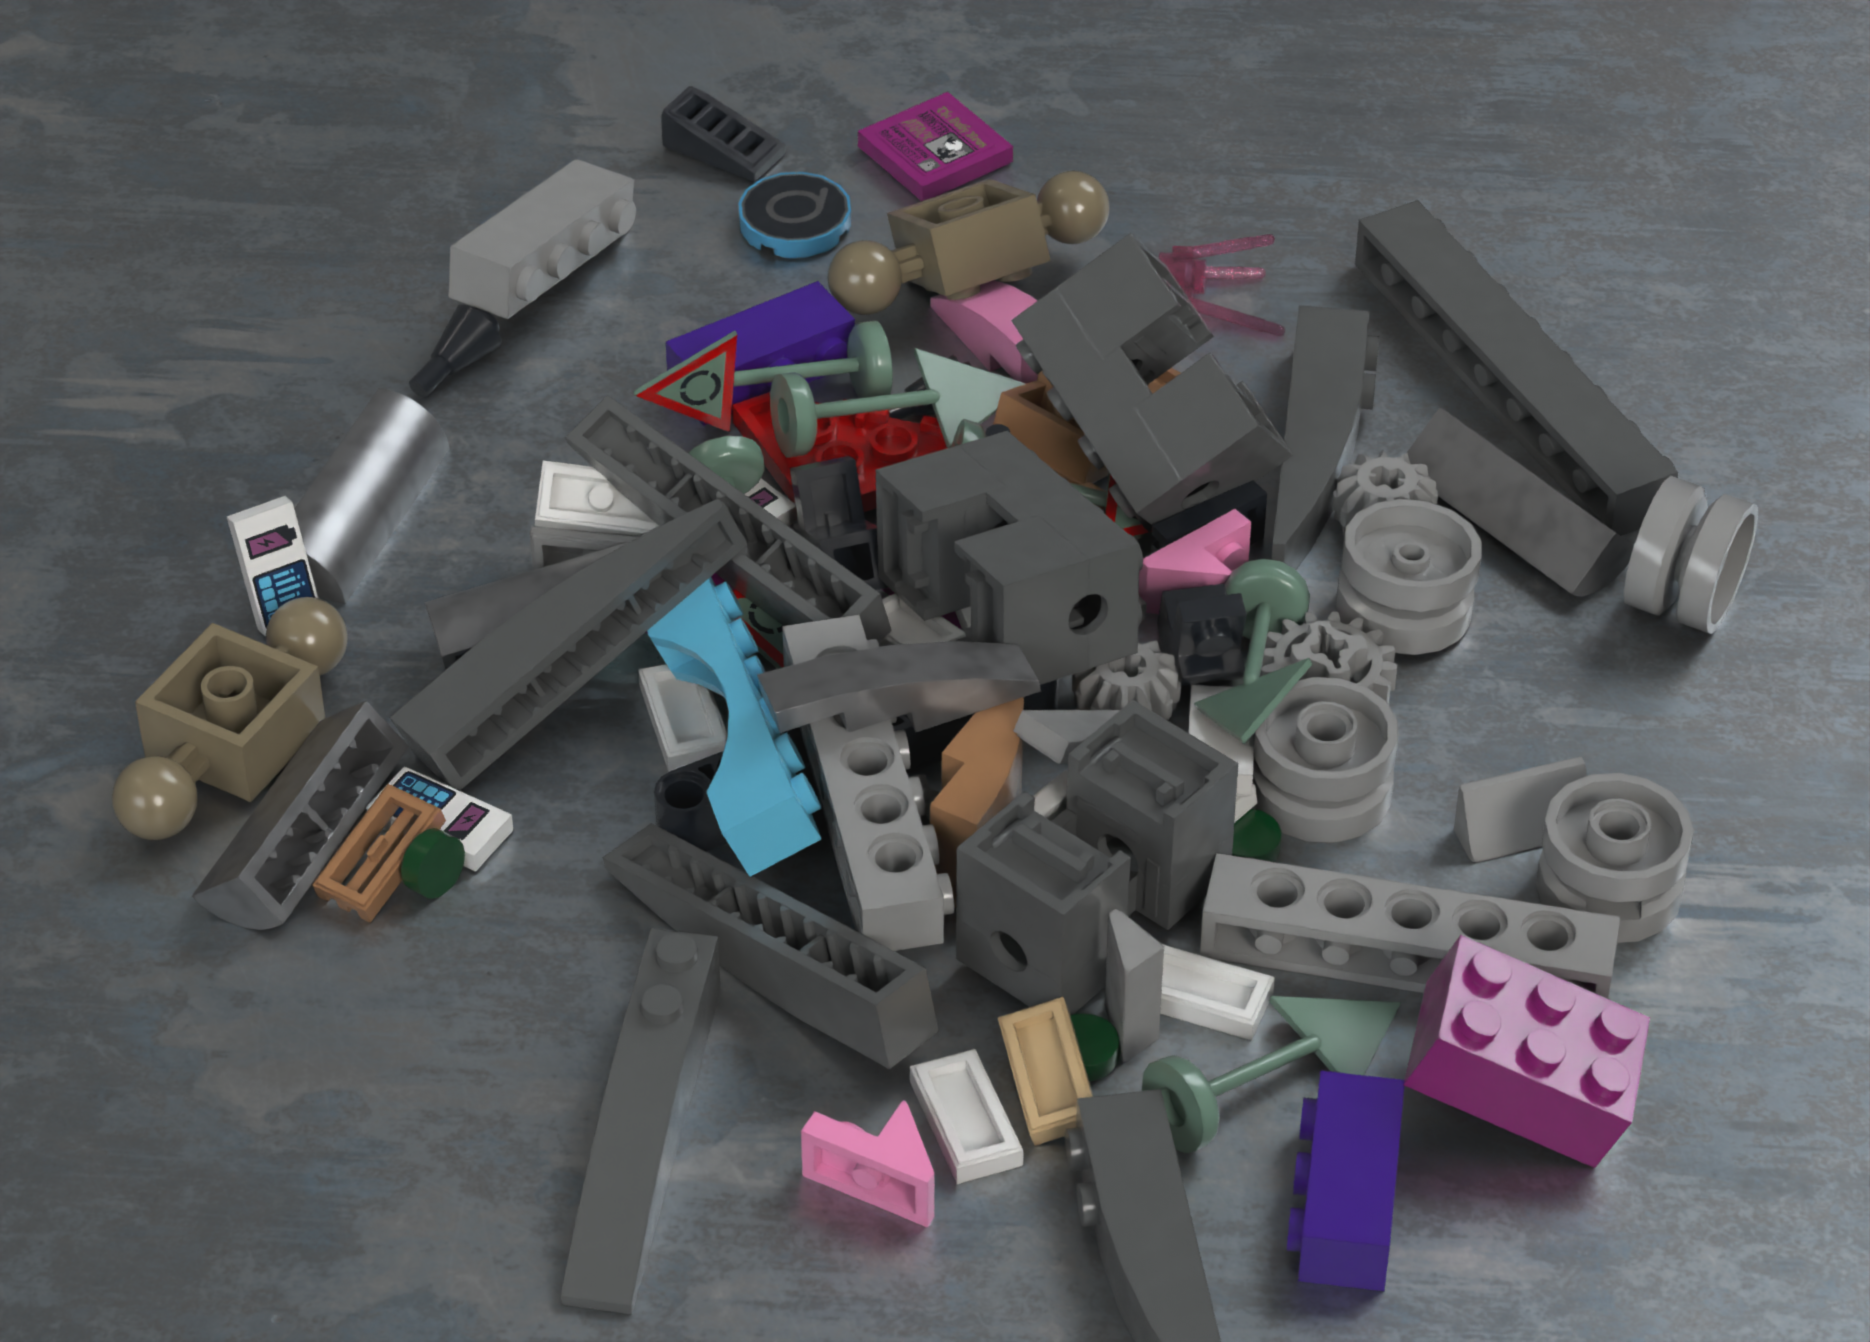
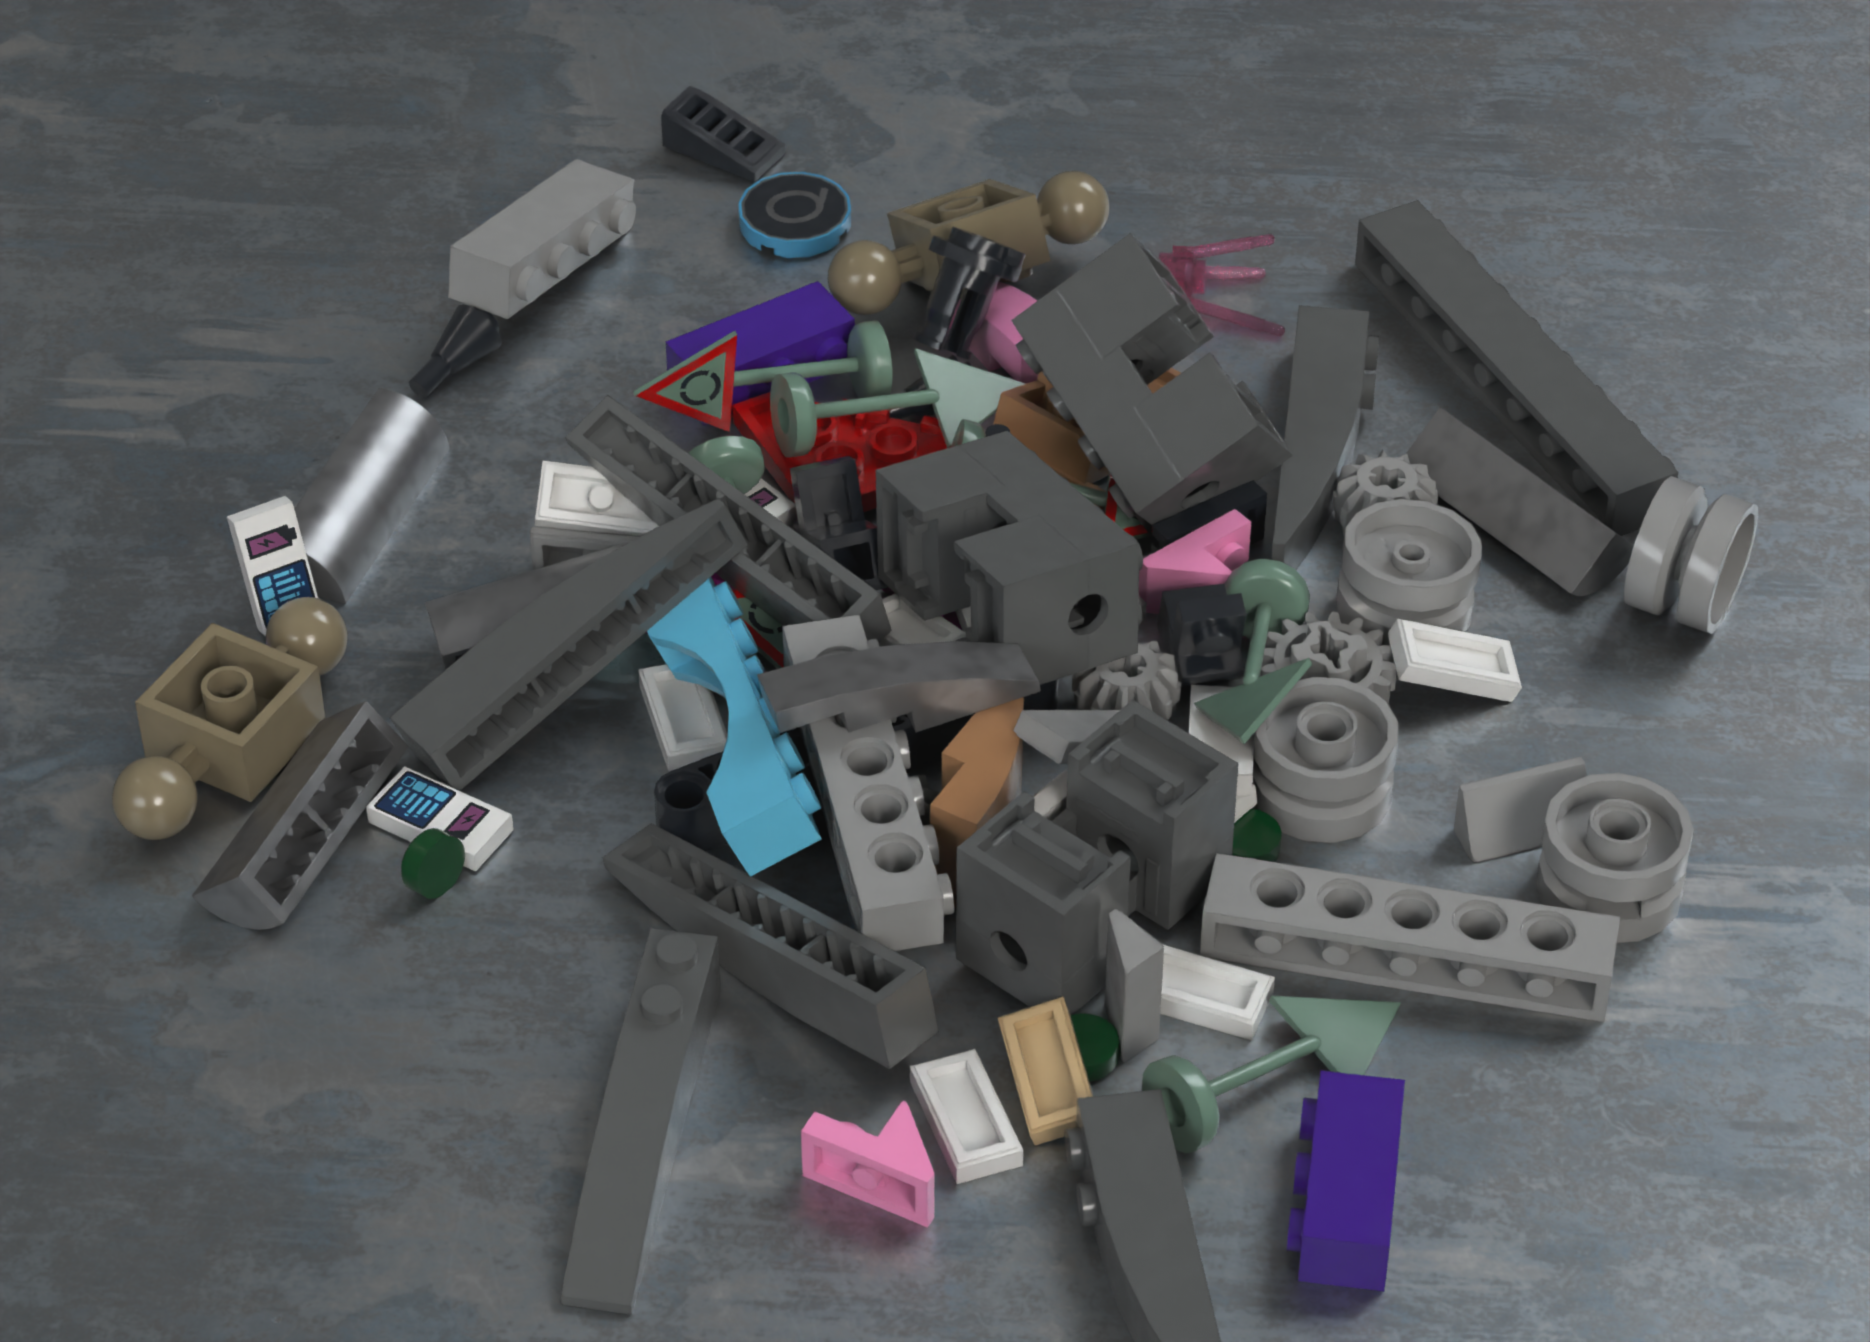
medium nougat tile [312,784,446,923] -> none
magenta tile [858,92,1013,201] -> none
magenta brick [1403,935,1650,1168] -> none
none -> black piece [914,226,1026,360]
none -> white tile [1388,619,1522,702]

